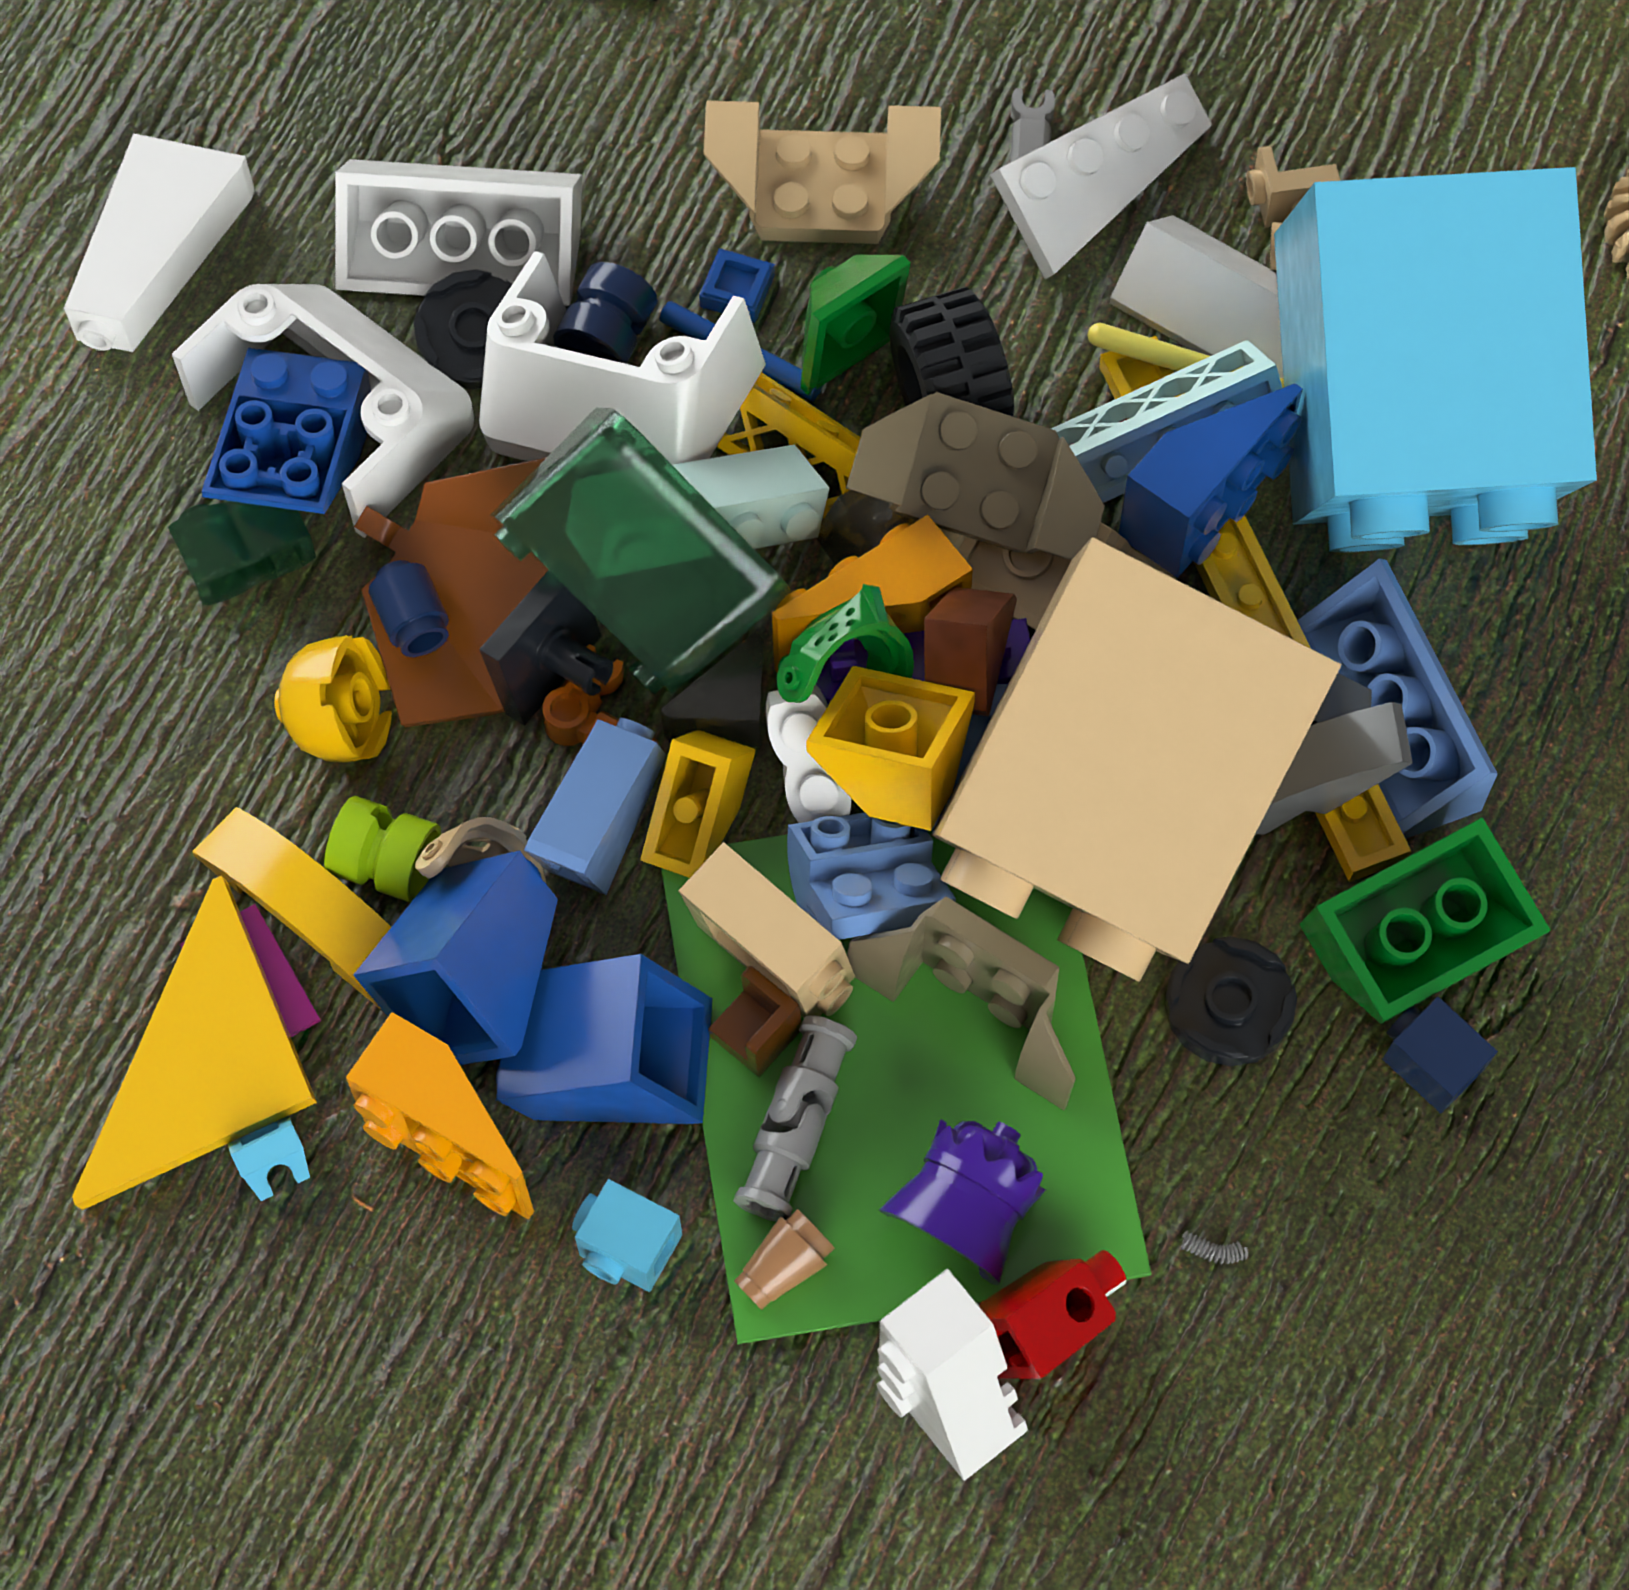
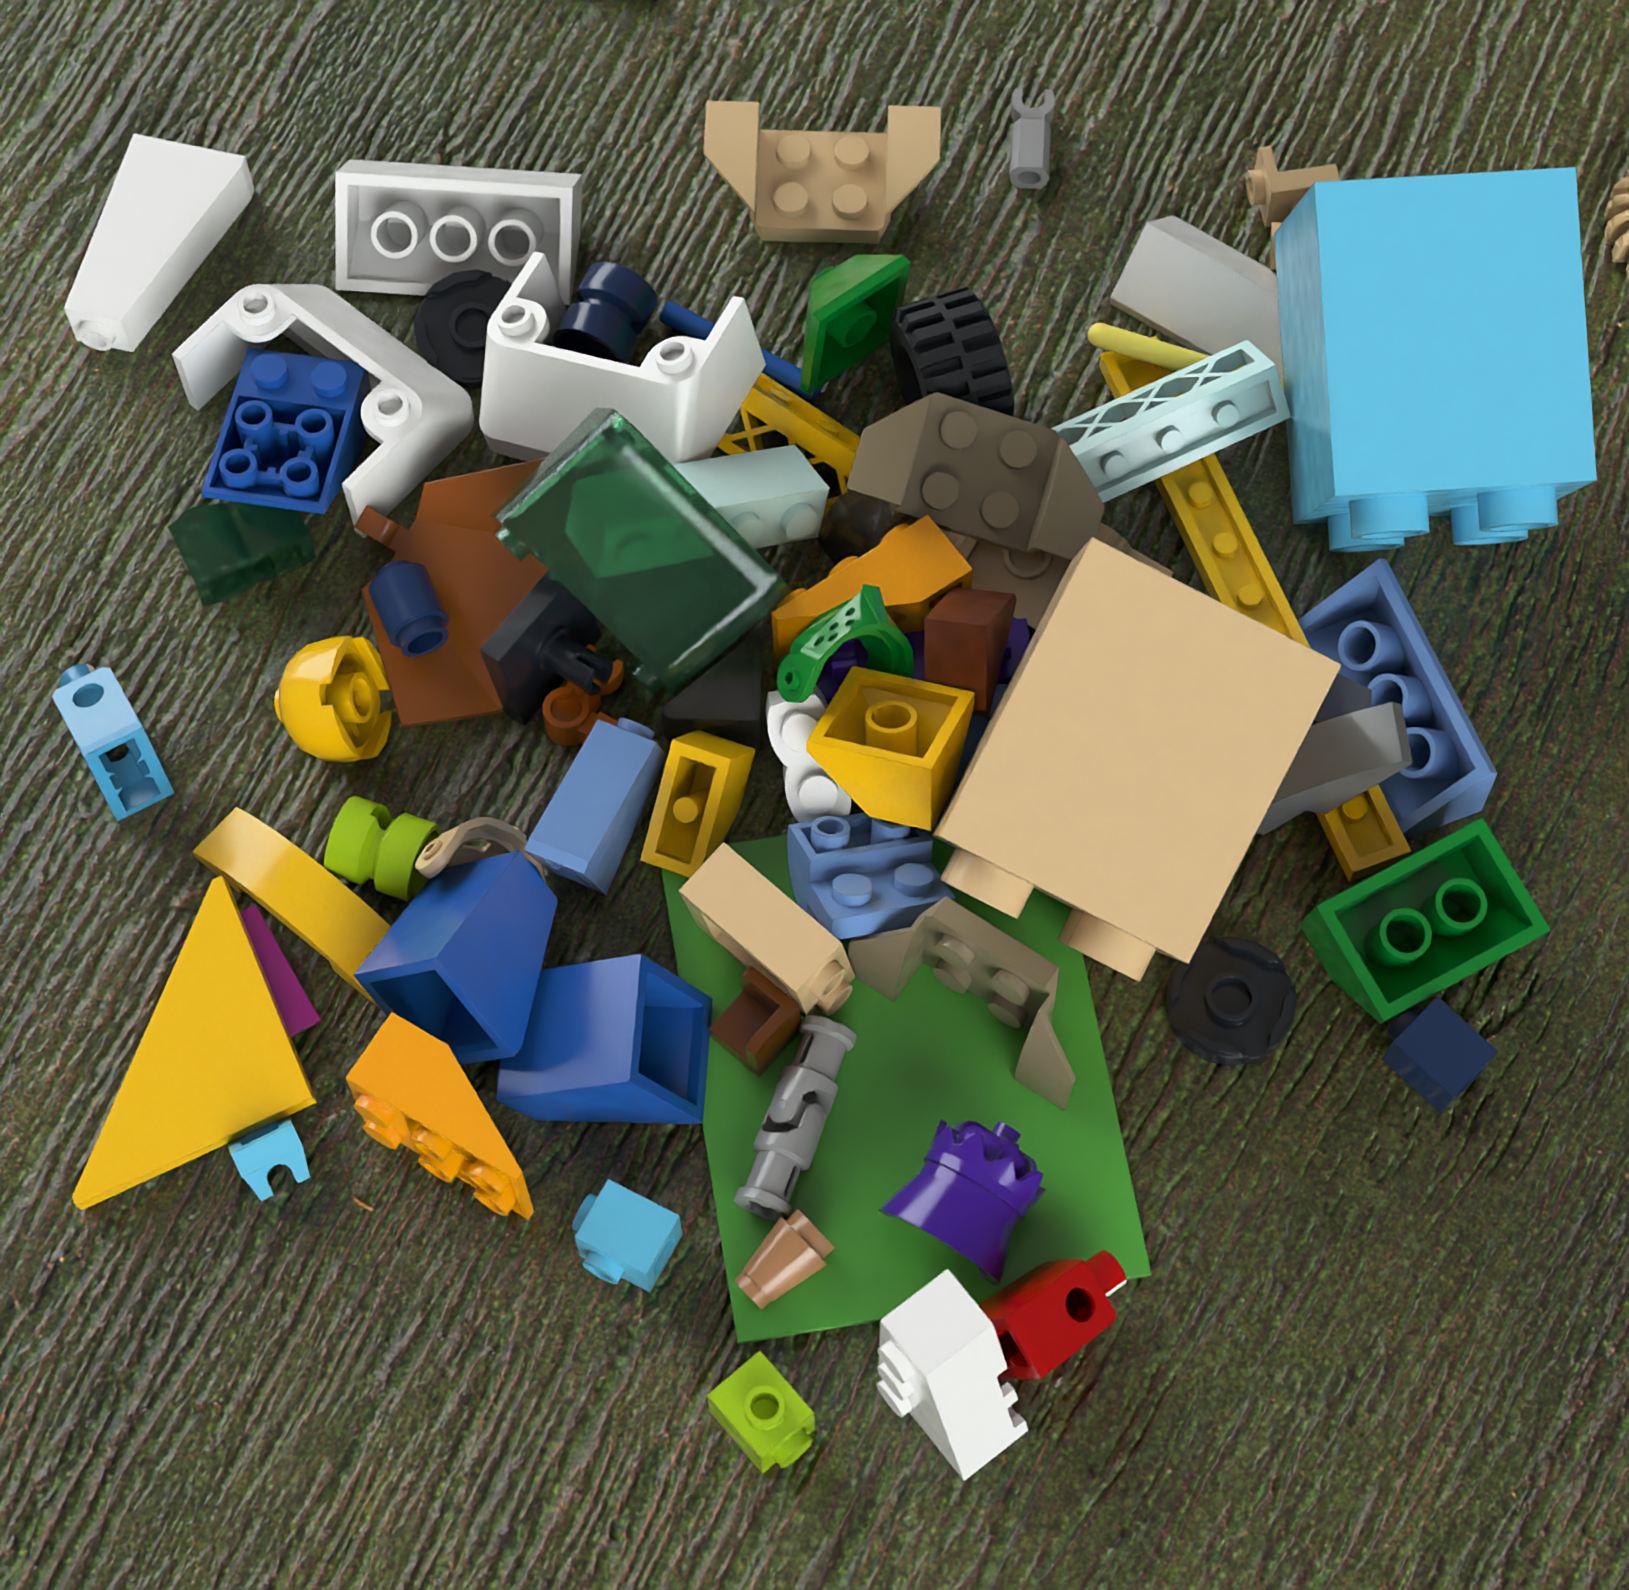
blue tile [699,248,775,323] -> none
white wing [990,74,1212,280] -> none
blue slope [1119,384,1303,578] -> none
light grey leg [1181,1230,1248,1265] -> none
none -> dark azure torso [52,664,174,822]
none -> lime brick [707,1351,815,1473]

